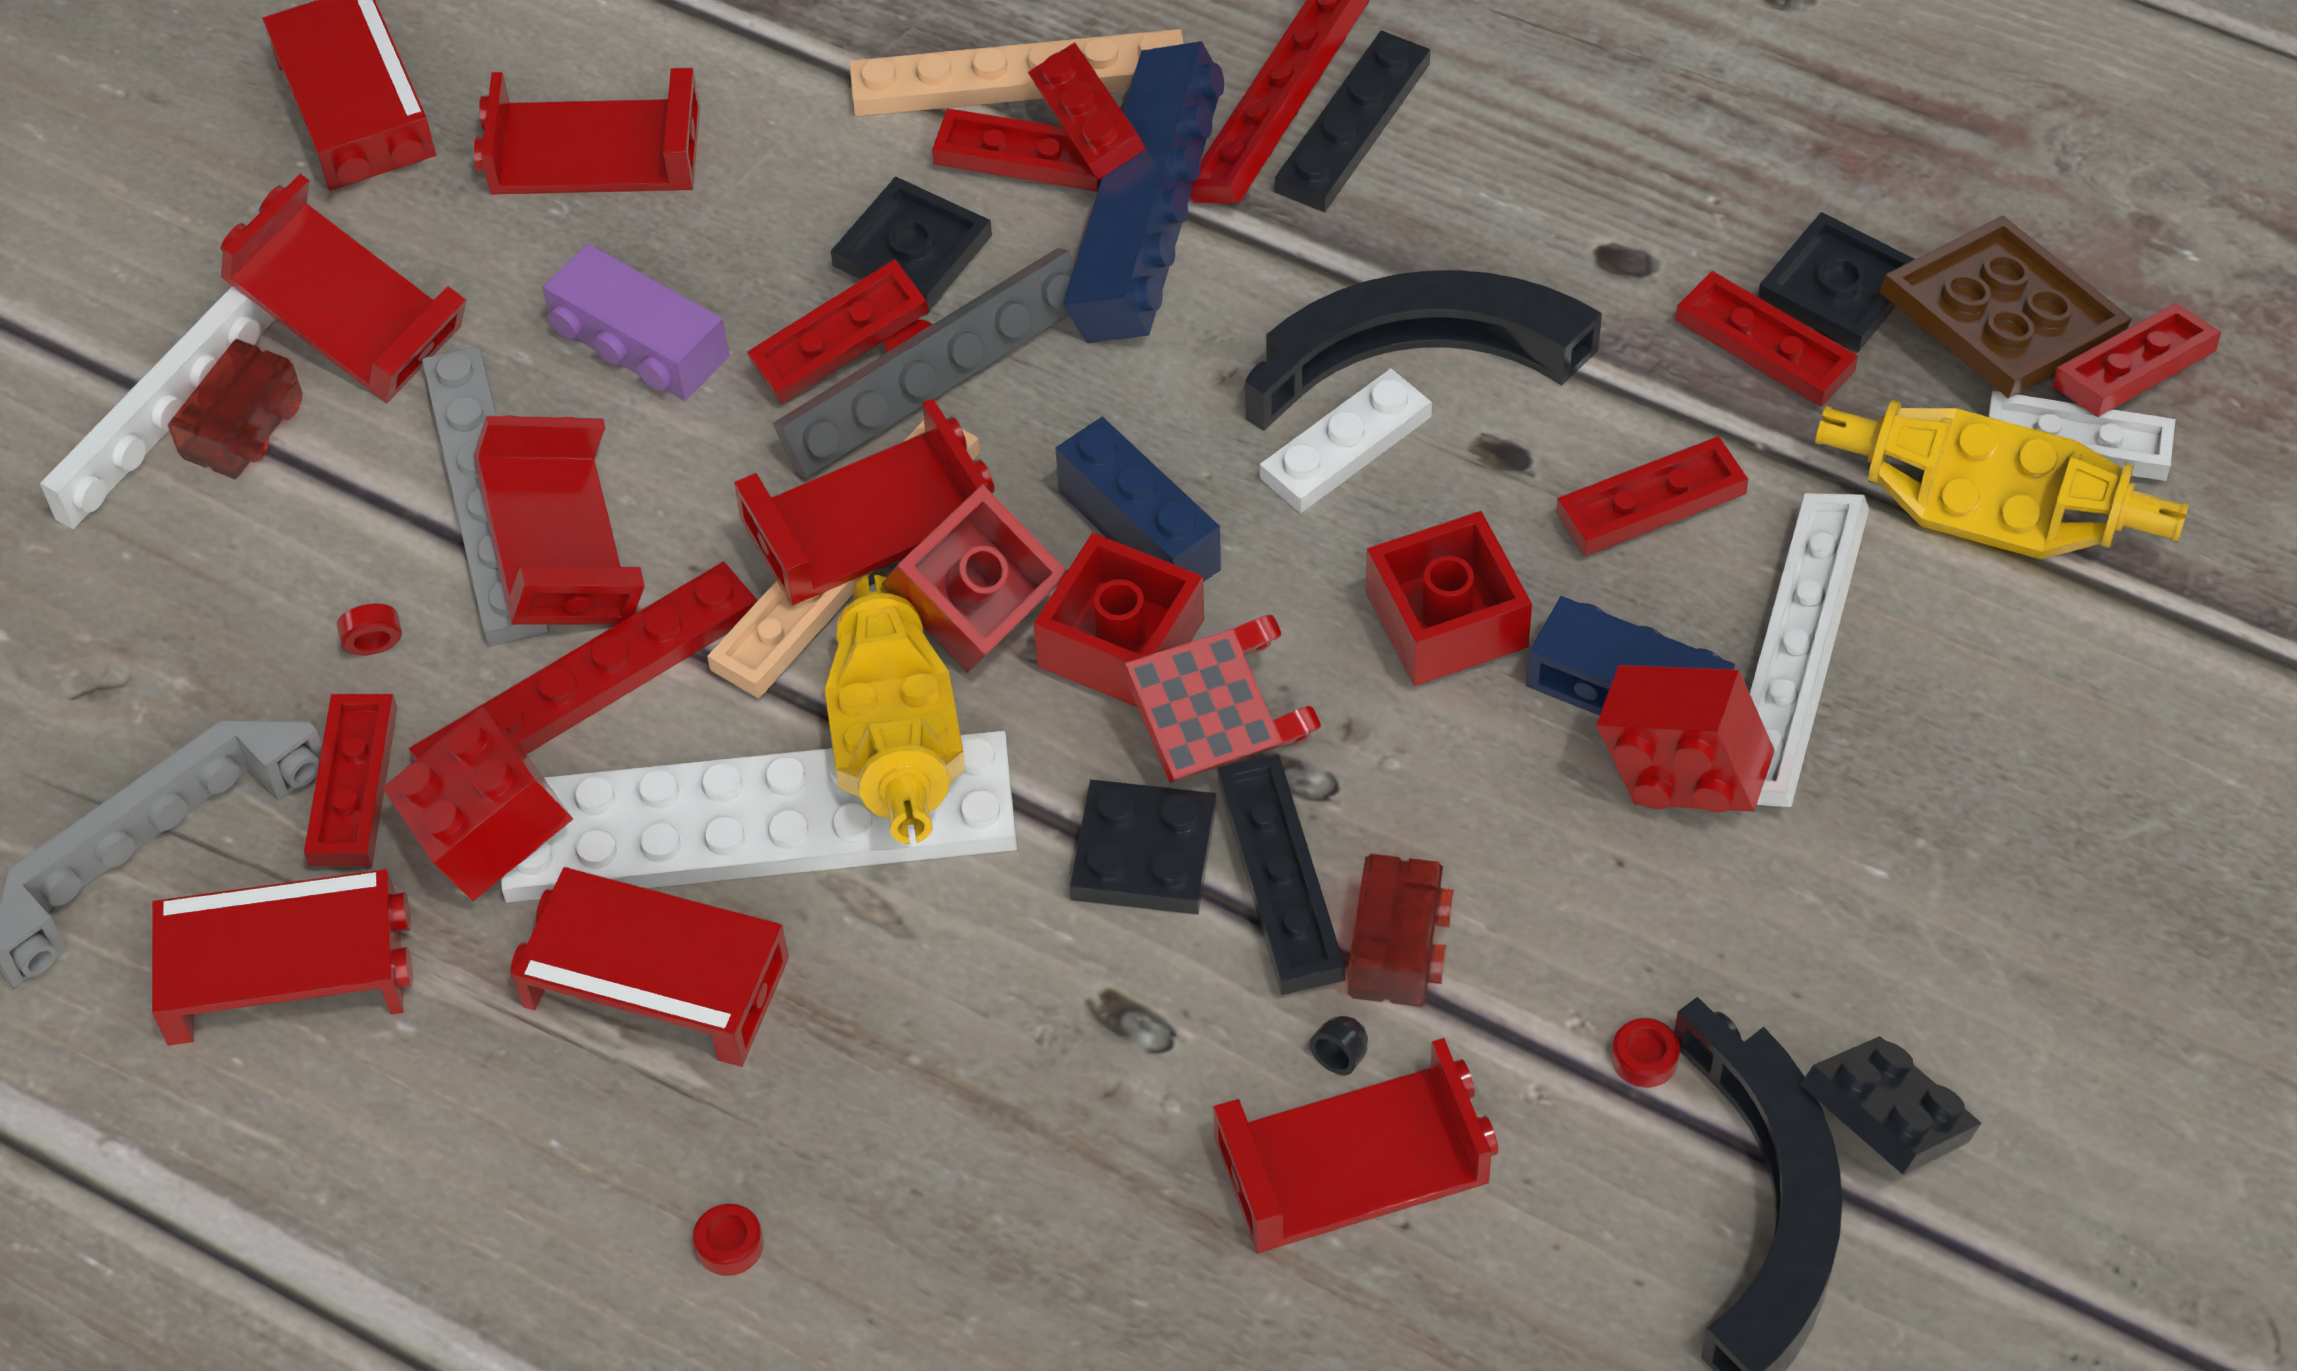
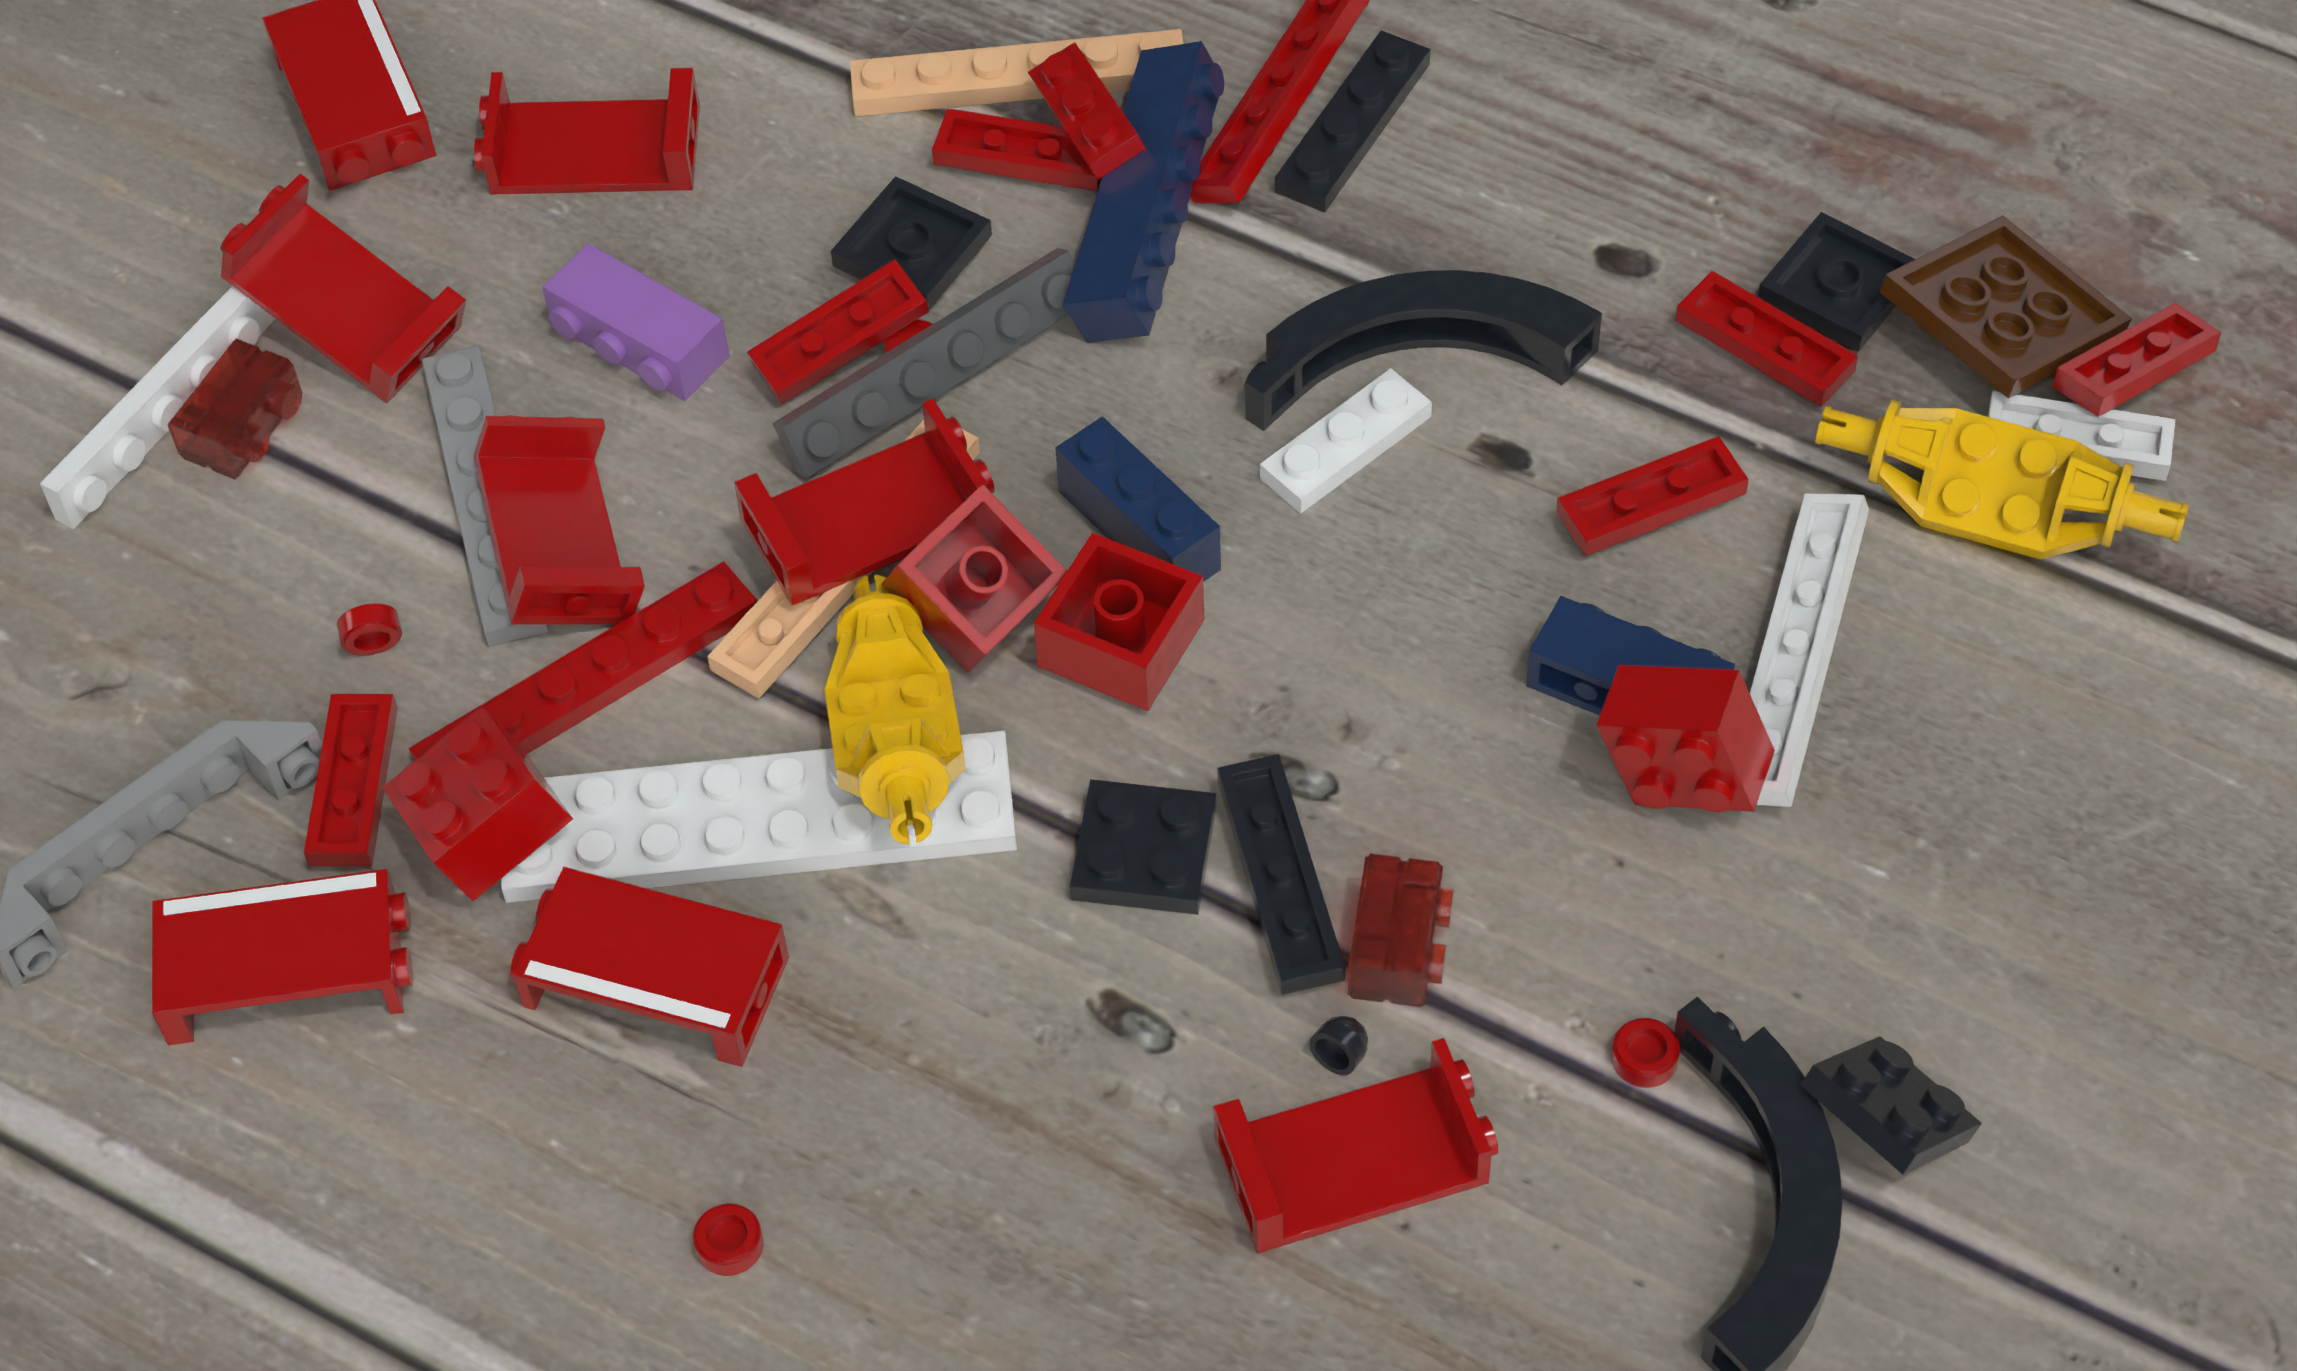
flag [1121,614,1321,783] -> none
red brick [1366,511,1532,686] -> none

